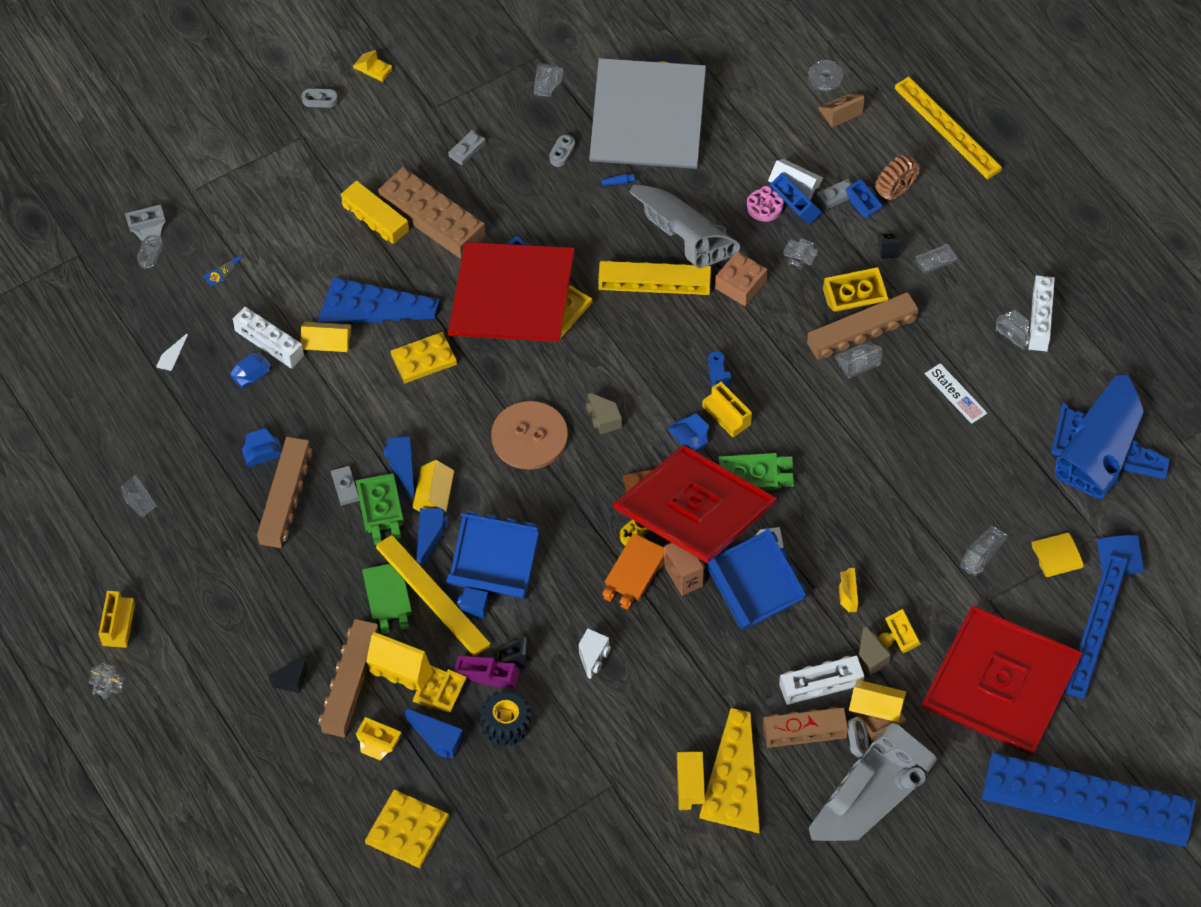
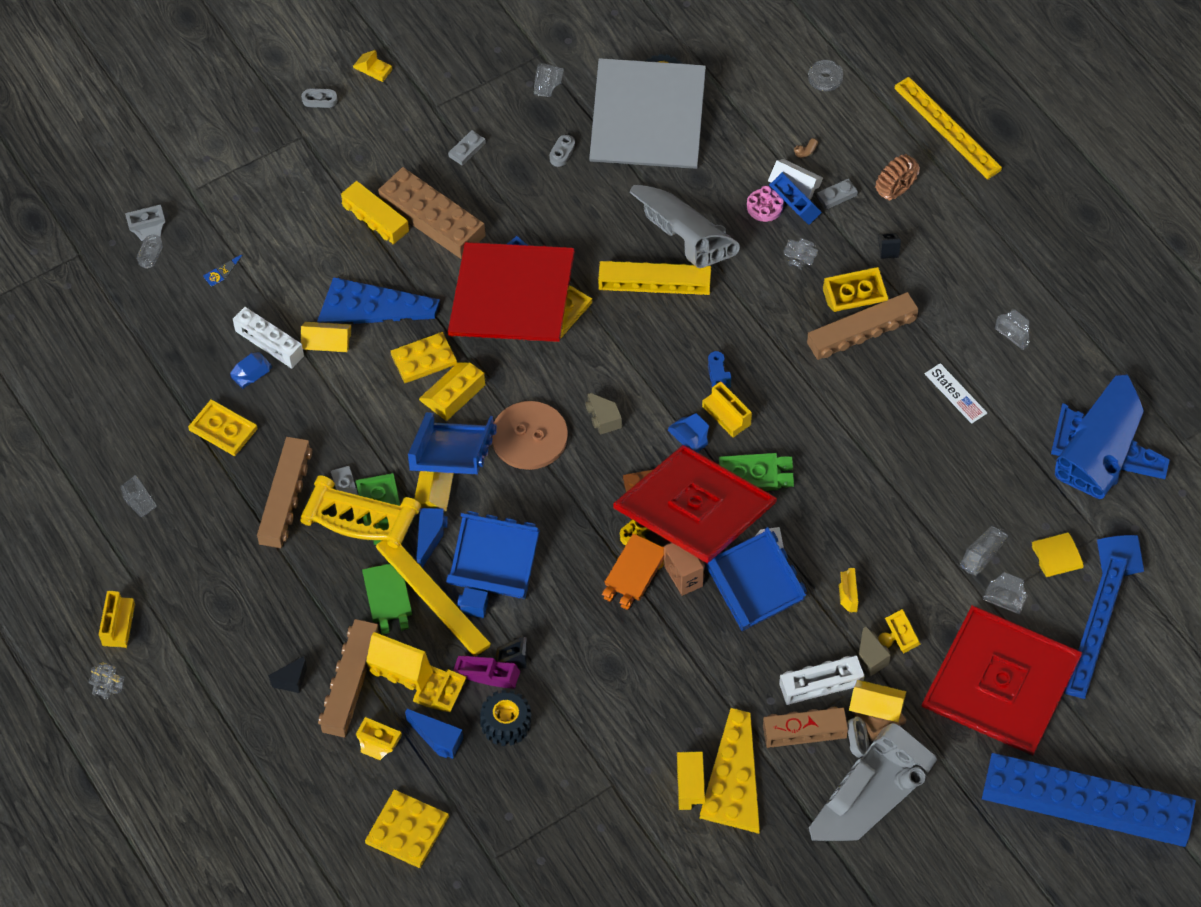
white sticker [156,334,188,371] -> none
blue slope [242,428,282,467] -> none
blue slope [384,437,415,496] -> none
white slope [579,629,611,679] -> none
blue animal [601,174,635,186] -> none
nougat brick [715,252,767,307] -> none
medium nougat slope [818,93,864,127] -> none
clear slope [834,342,883,379] -> none
blue slope [845,179,883,218] -> none
clear plate [915,244,957,274] -> none
white brick [1028,276,1055,352] -> none
none -> yellow plate [188,400,258,456]
none -> yellow piece [300,475,421,548]
none -> blue panel [408,412,497,474]
none -> yellow slope [419,363,485,421]
none -> medium nougat arm [794,139,818,158]
none -> clear slope [983,572,1027,614]

